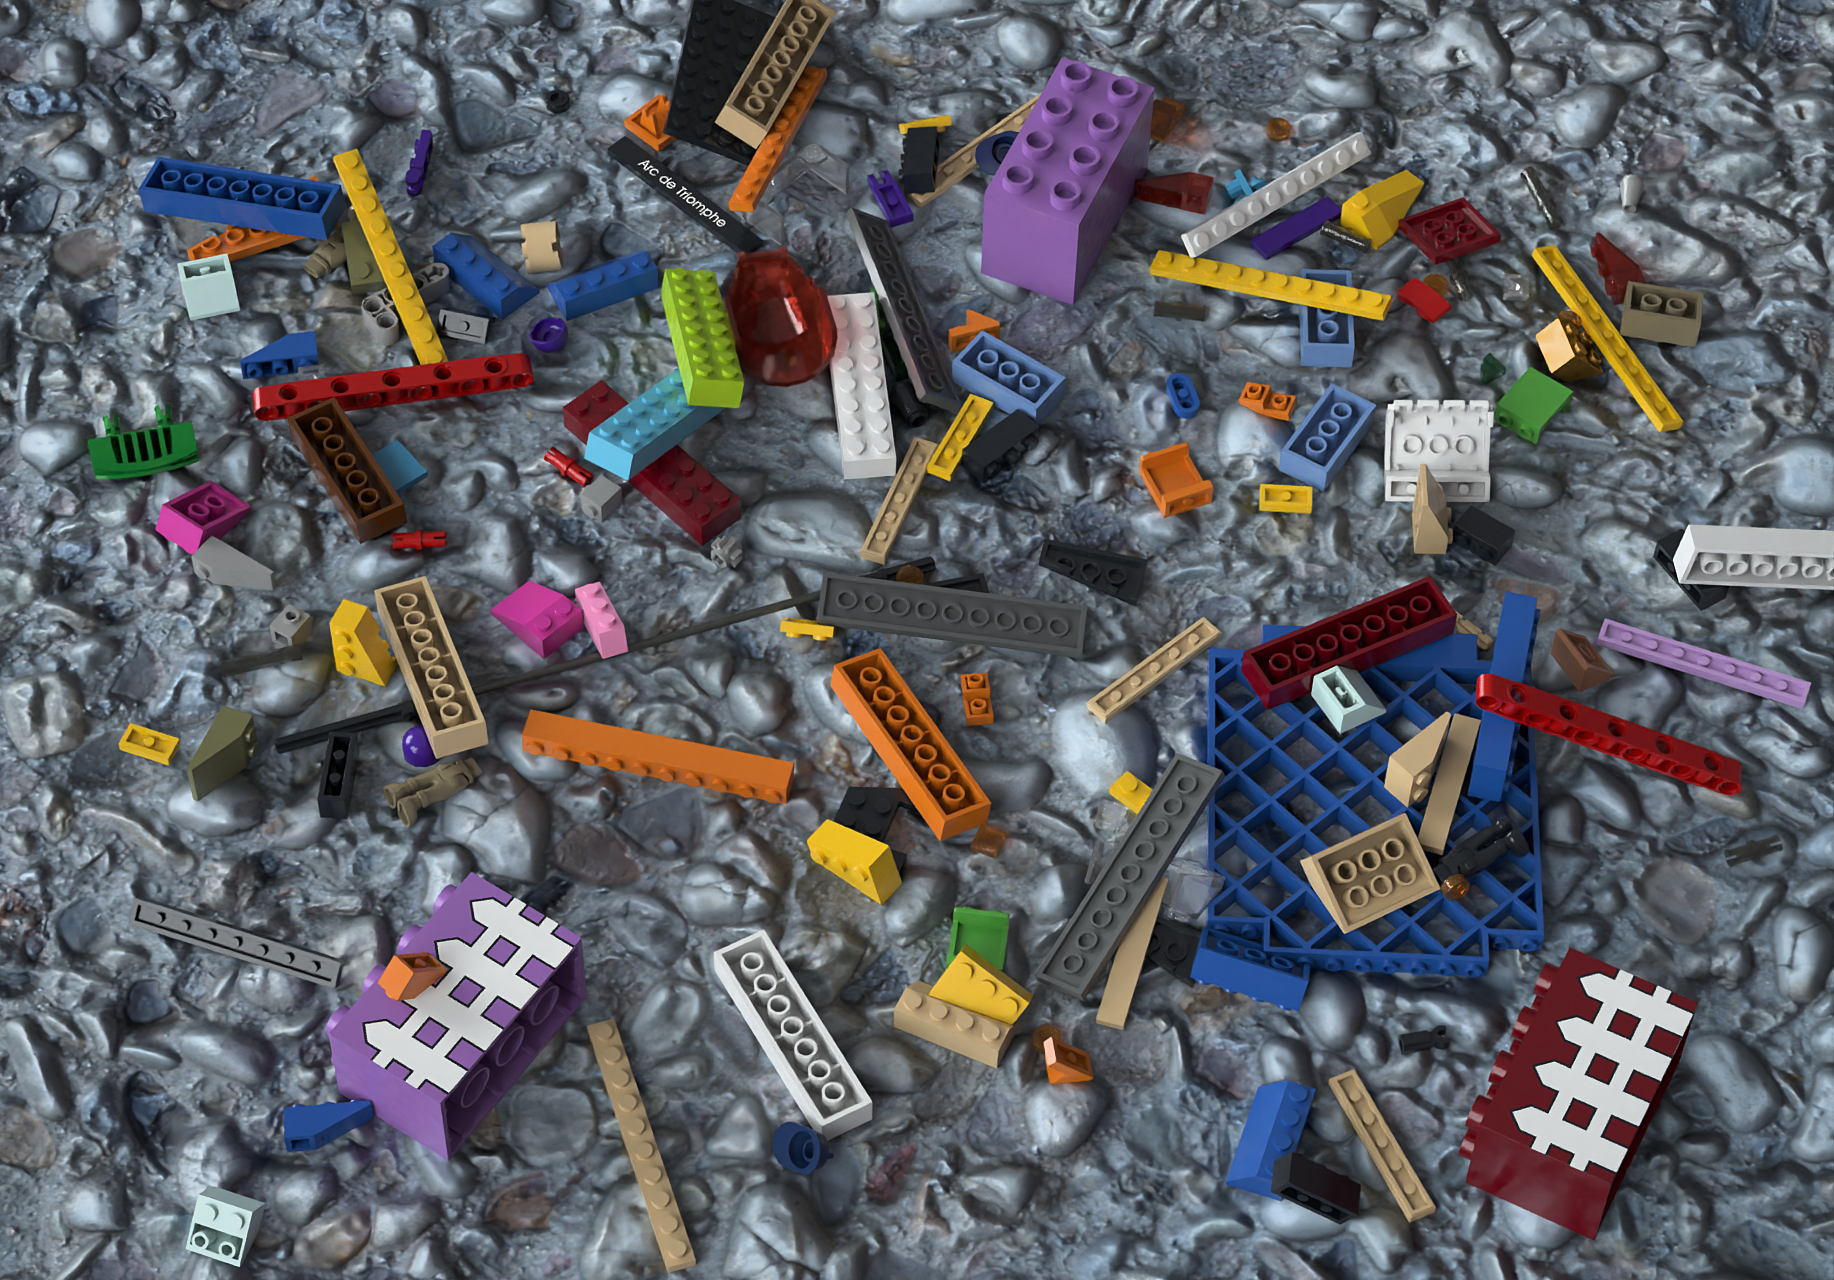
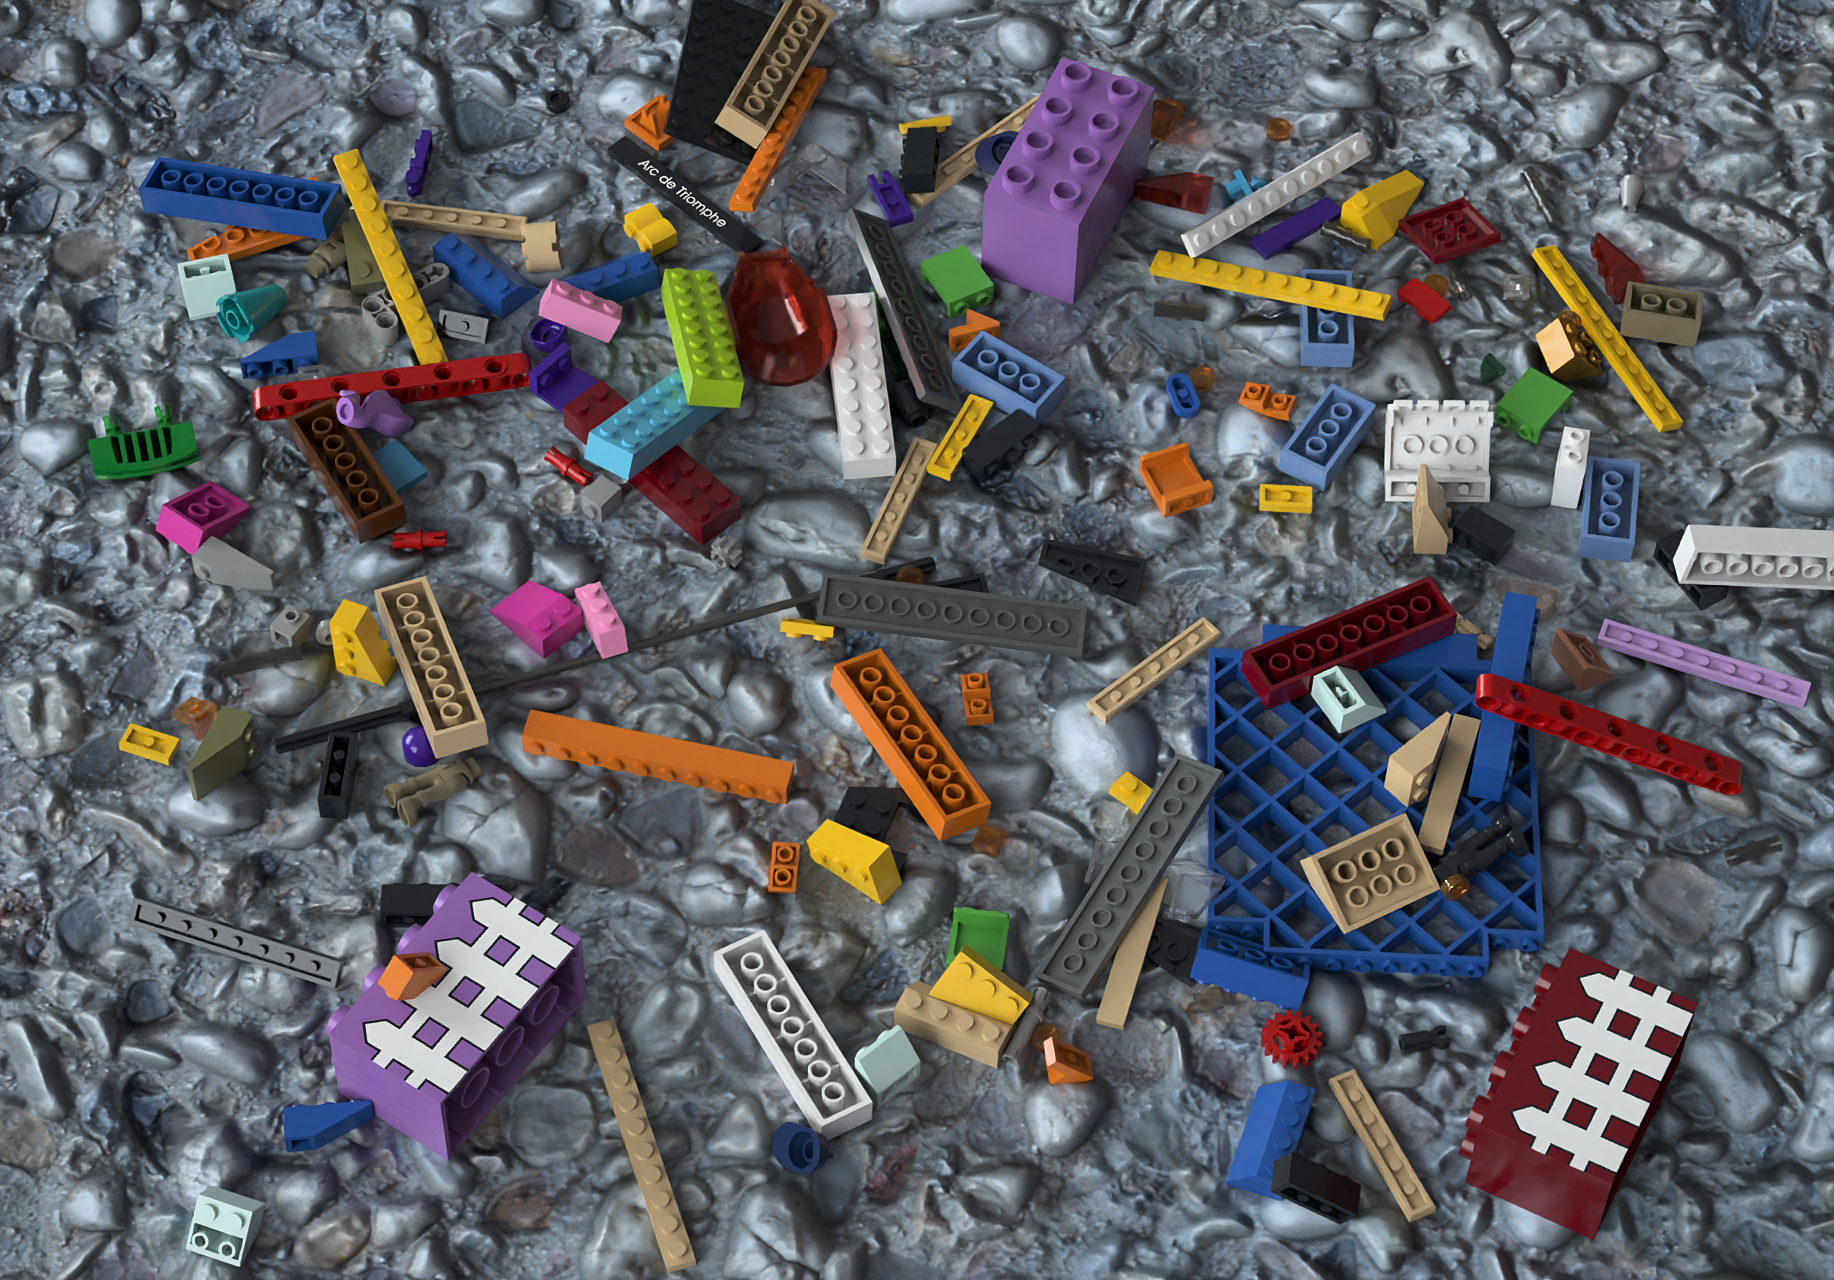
none -> clear orange slope [171,696,218,741]
none -> teal cone [216,284,287,343]
none -> light grey plate [315,620,332,645]
none -> medium lavender hips [336,390,414,438]
none -> black brick [380,882,460,928]
none -> tan tile [381,199,528,241]
none -> dark purple bracket [529,342,598,414]
none -> bright pink brick [539,278,622,343]
none -> yellow brick [623,203,678,257]
none -> orange slope [768,842,801,894]
none -> light aqua slope [855,1025,921,1109]
none -> bright green panel [920,245,994,319]
none -> light grey pin [1002,987,1053,1066]
none -> clear orange tile [1190,366,1215,391]
none -> red gear [1261,1010,1323,1070]
none -> white window [1551,426,1590,509]
none -> medium blue brick [1578,456,1641,563]

